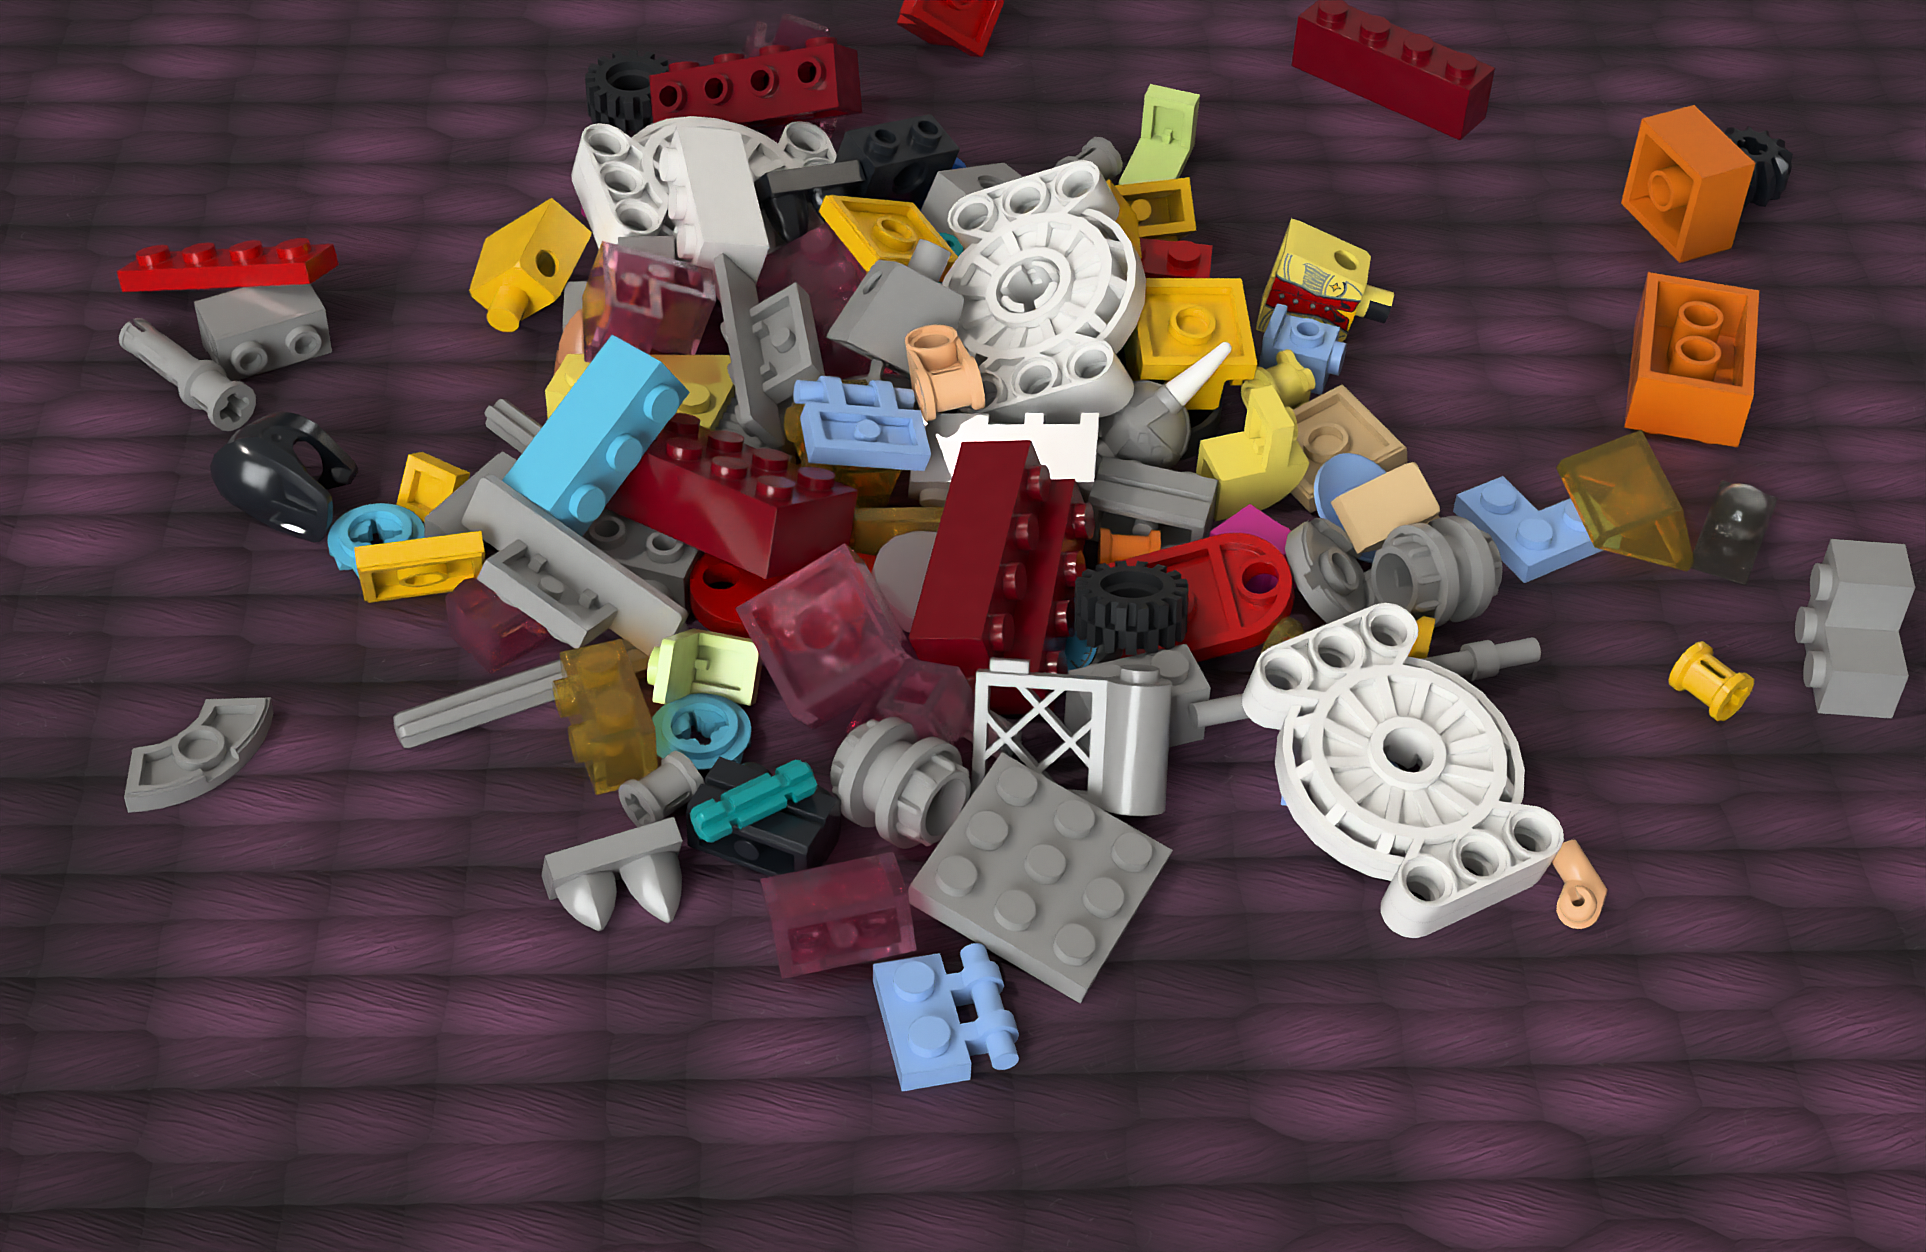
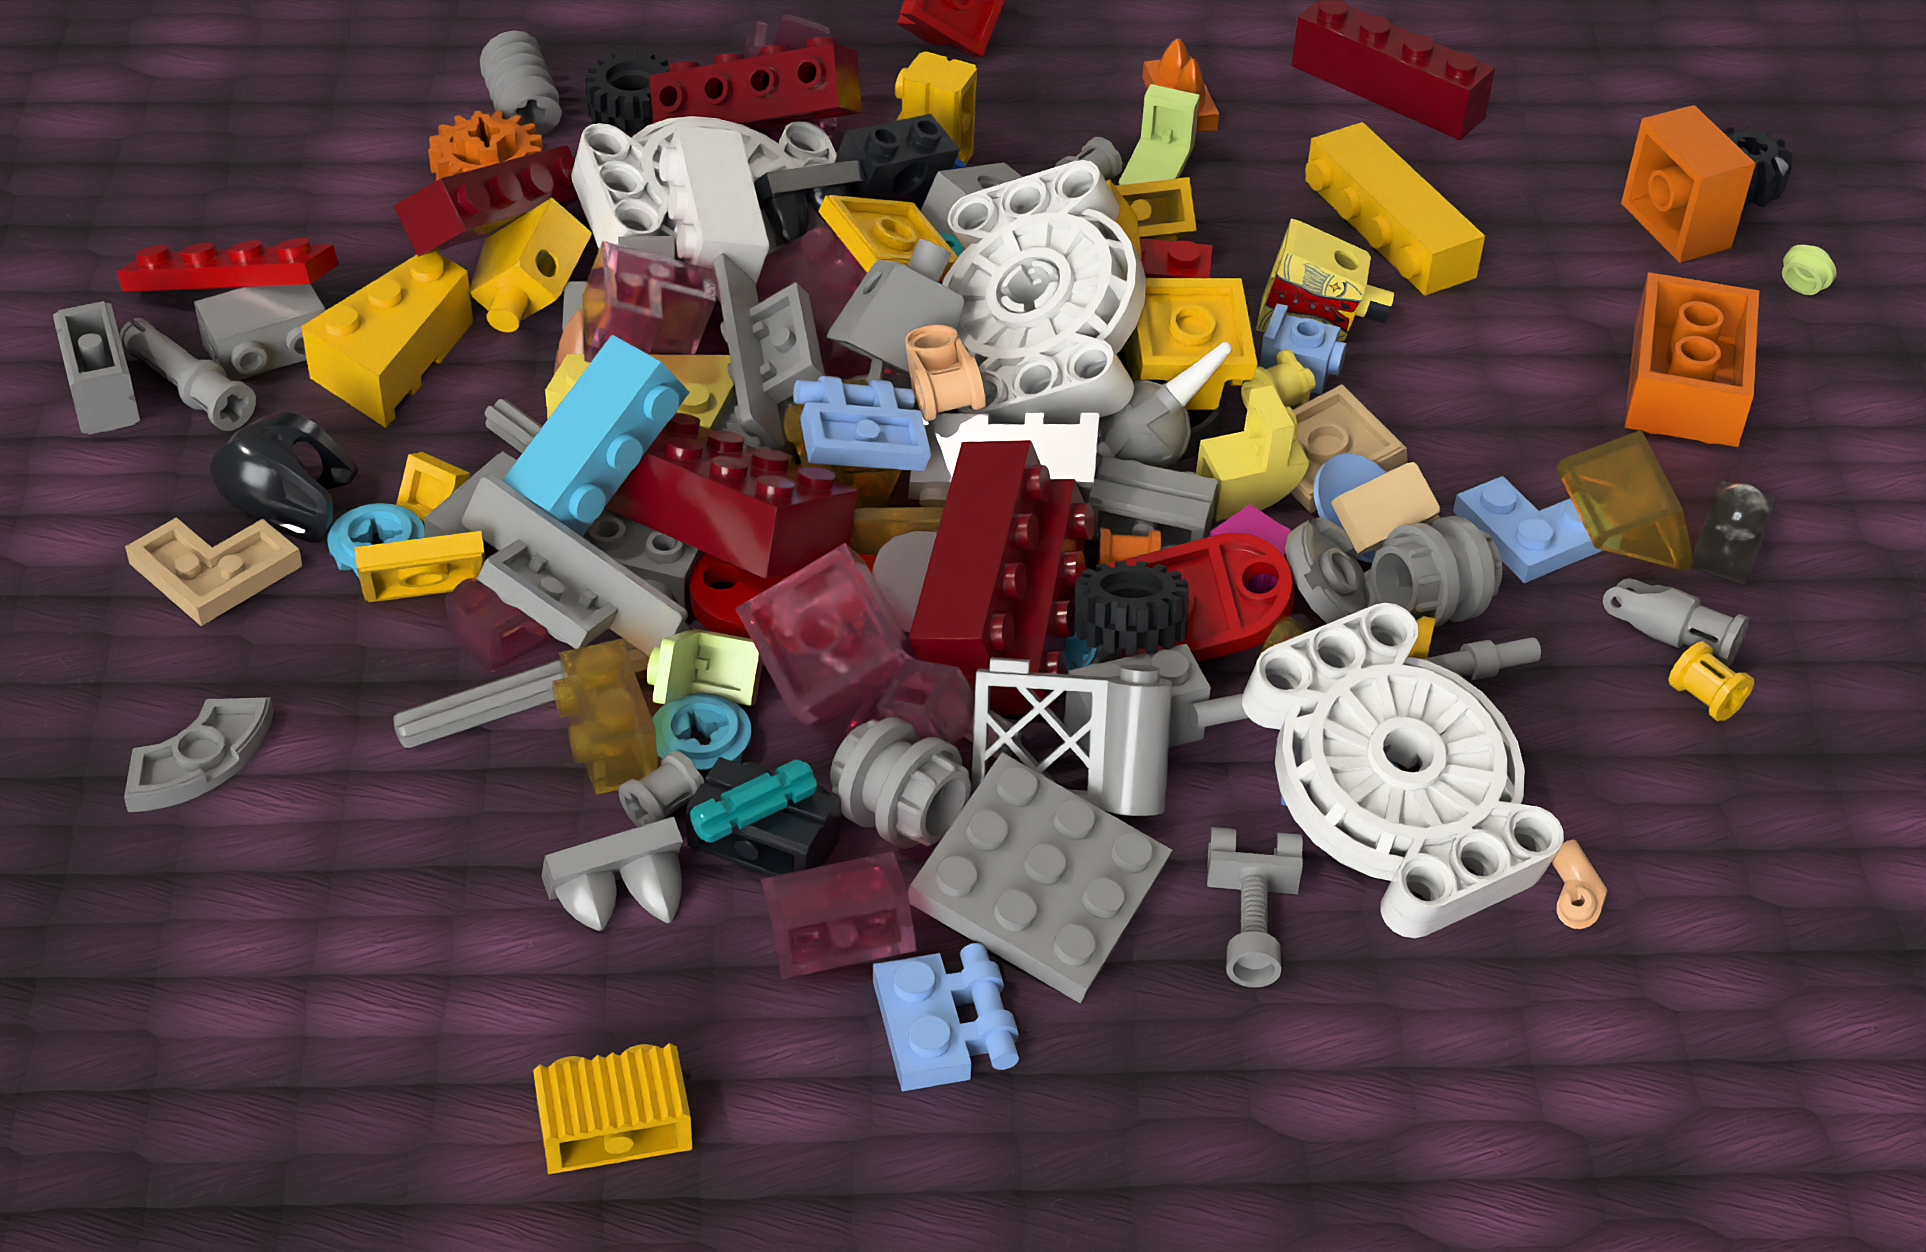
light grey brick [1795,539,1915,718] -> none
none -> light grey brick [53,301,140,435]
none -> tan plate [125,517,302,626]
none -> yellow wedge [301,252,473,428]
none -> dark red brick [394,145,579,257]
none -> orange gear [428,110,543,181]
none -> light grey piece [479,30,563,136]
none -> yellow brick [533,1043,693,1175]
none -> yellow brick [895,51,977,165]
none -> orange tile [1142,38,1219,133]
none -> light grey bar [1207,827,1303,988]
none -> yellow brick [1305,122,1485,296]
none -> light grey piece [1603,578,1749,667]
none -> yellowish green plate [1782,245,1837,295]

